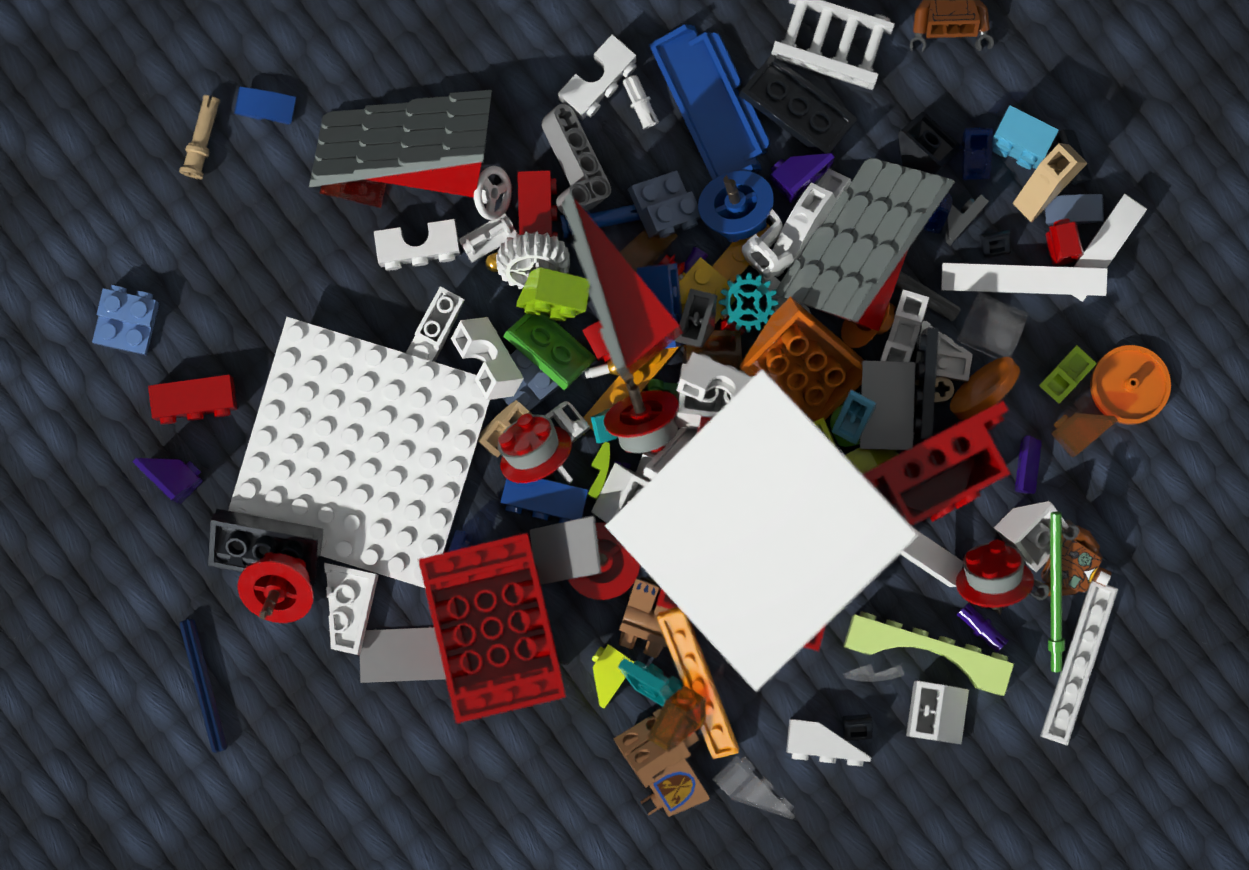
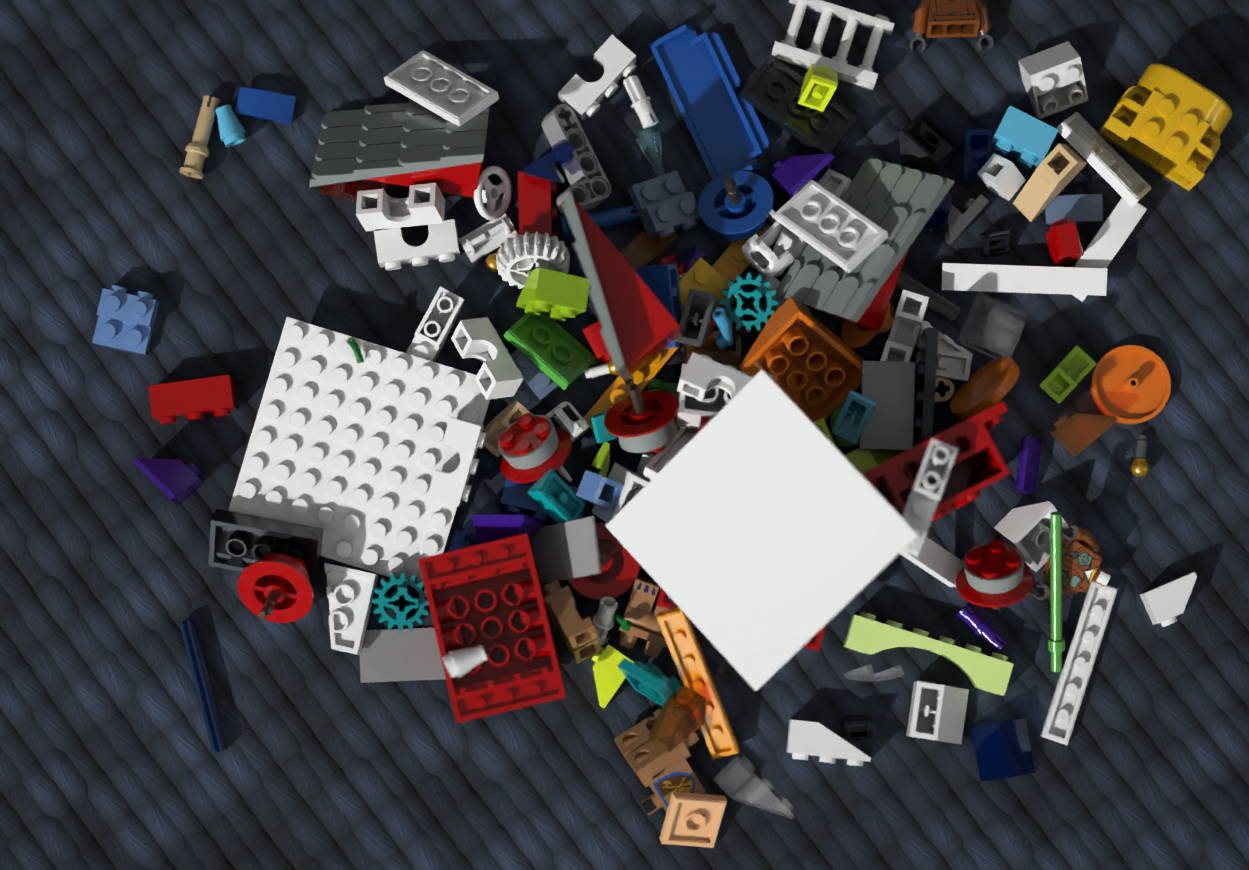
none -> medium azure cone [215,105,246,147]
none -> green leg [347,337,364,364]
none -> white arch [356,183,445,231]
none -> teal gear [371,571,429,632]
none -> white tile [384,50,499,126]
none -> white arch [427,417,487,506]
none -> white cone [443,645,487,678]
none -> dark purple slope [472,514,544,544]
none -> clear blue slope [523,139,577,183]
none -> teal slope [528,469,586,523]
none -> medium nougat hips [543,580,601,664]
none -> medium blue brick [575,470,624,511]
none -> white axle [592,596,618,646]
none -> green hinge [613,612,631,631]
none -> clear light blue cone [635,128,665,178]
none -> light nougat tile [659,791,727,848]
none -> dark azure arm [712,308,734,350]
none -> white tile [773,180,889,273]
none -> neon yellow slope [798,64,838,112]
none -> white slope [901,438,958,557]
none -> clear blue slope [971,718,1035,781]
none -> white brick [977,153,1026,201]
none -> white slope [1018,41,1089,119]
none -> white tile [1056,112,1151,207]
none -> yellow brick [1098,63,1232,191]
none -> piece [1130,435,1150,477]
none -> white slope [1139,572,1197,627]

